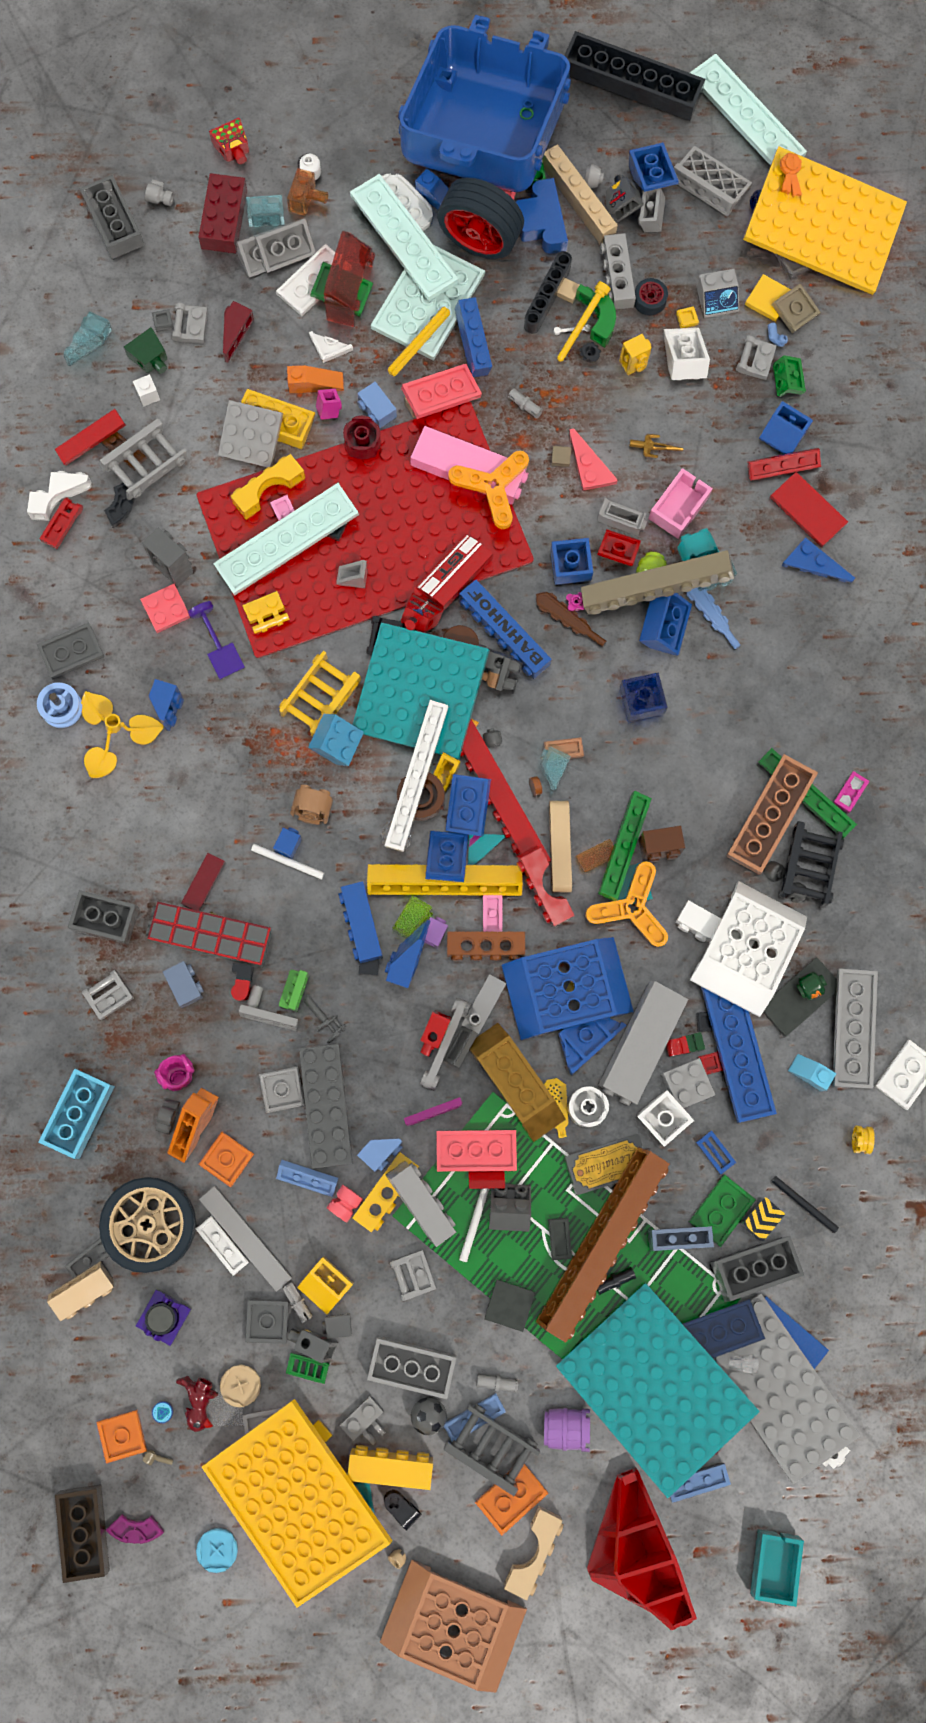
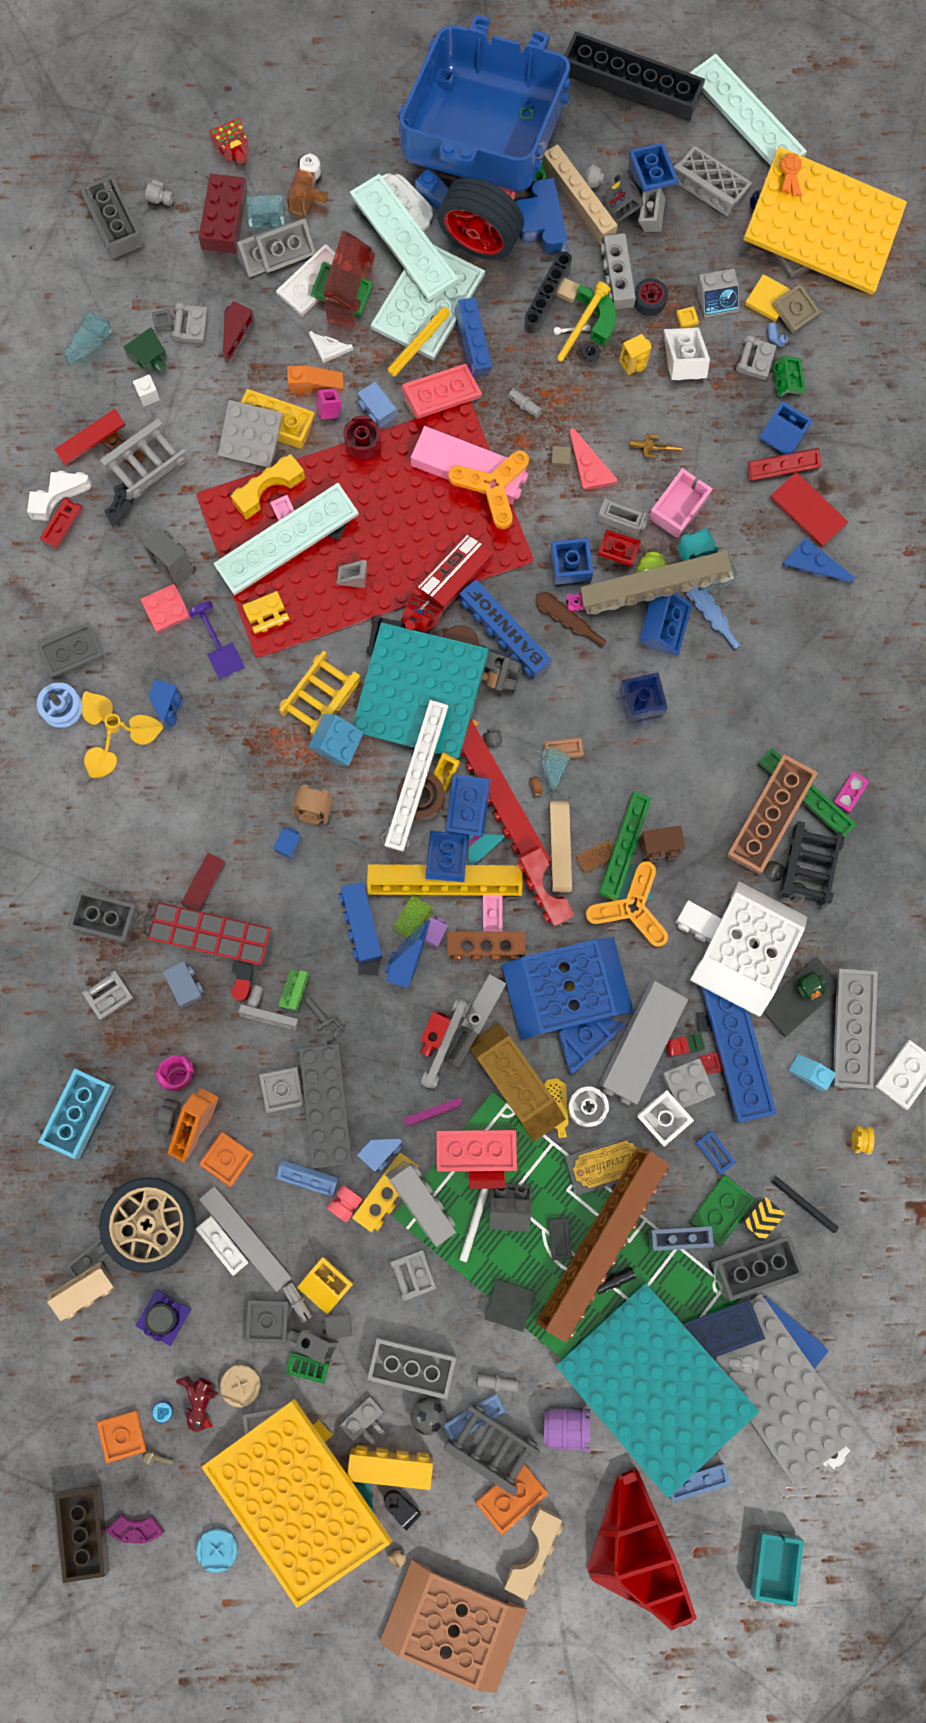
white bar [251,844,324,880] -> none

